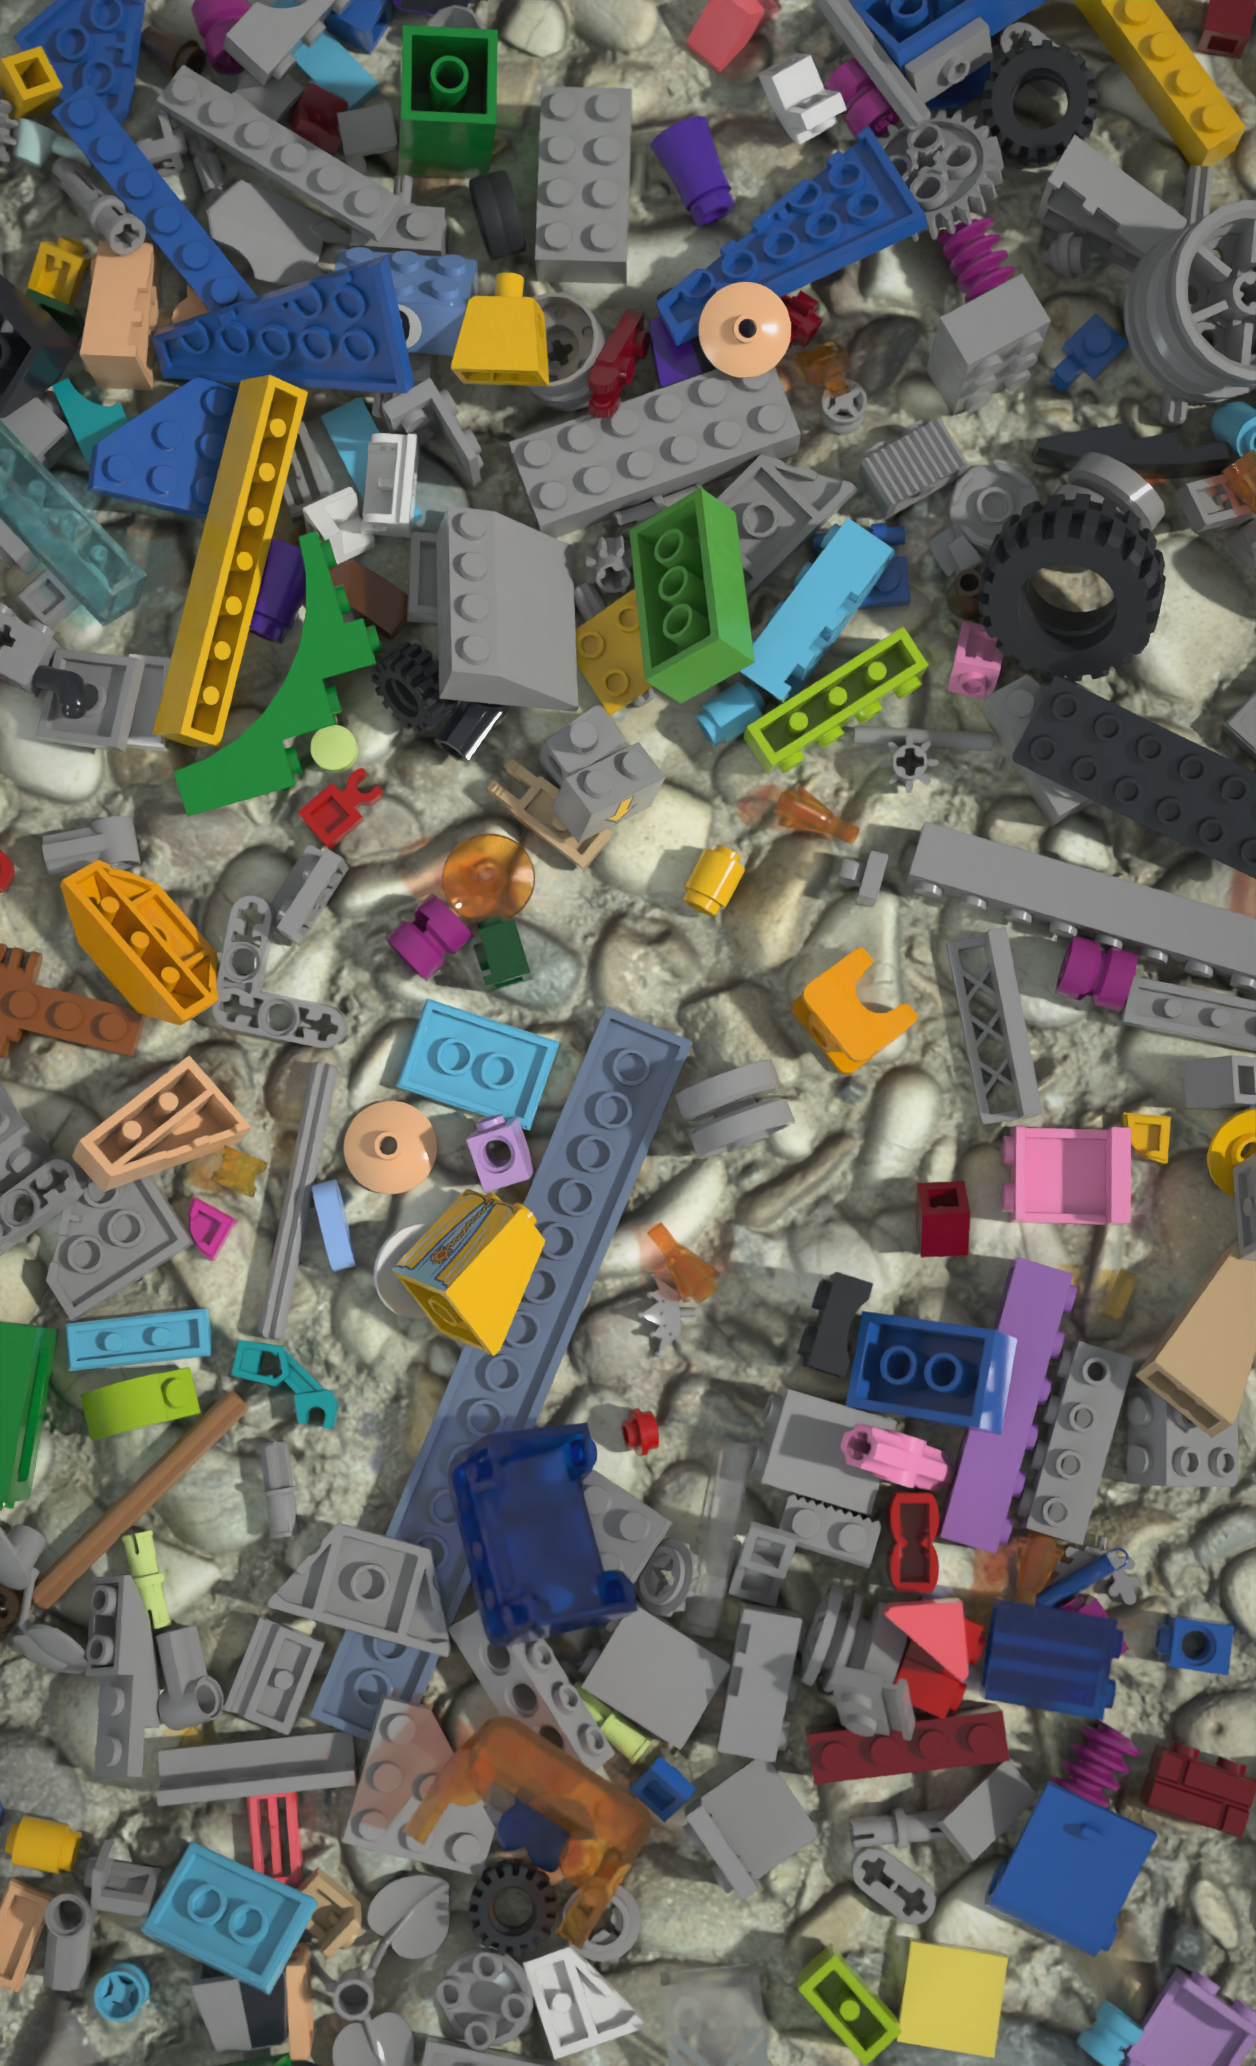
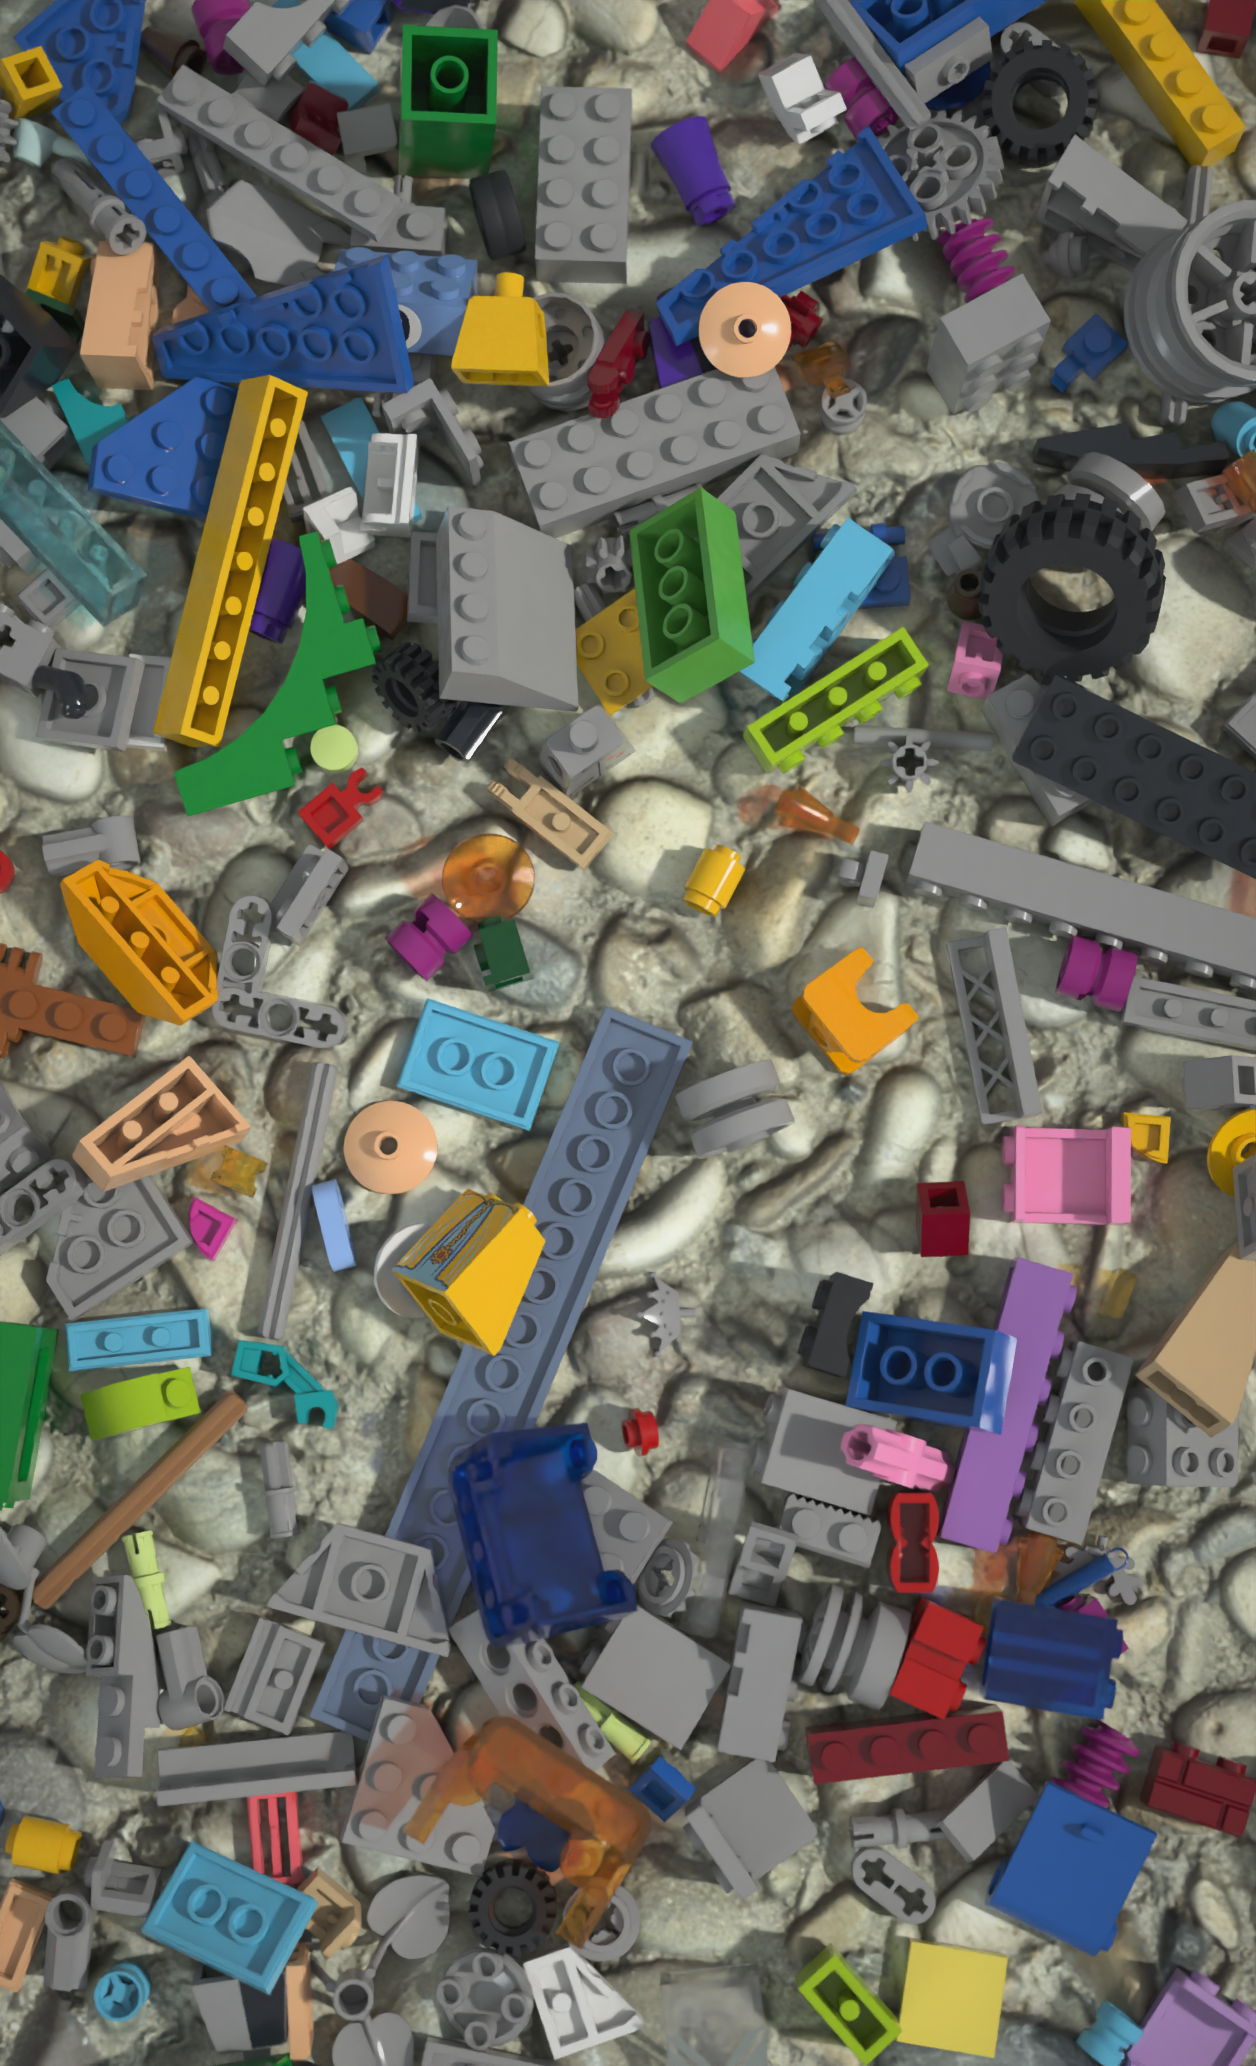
lavender brick [466,1114,536,1193] -> none
light grey brick [552,742,666,843] -> none
clear orange cone [647,1222,720,1304] -> none
medium azure brick [694,681,766,746] -> none
light grey plate [831,1665,915,1741] -> none
light grey brick [858,418,968,520] -> none
coral slope [881,1598,969,1682] -> none
blue brick [1155,1614,1234,1675] -> none

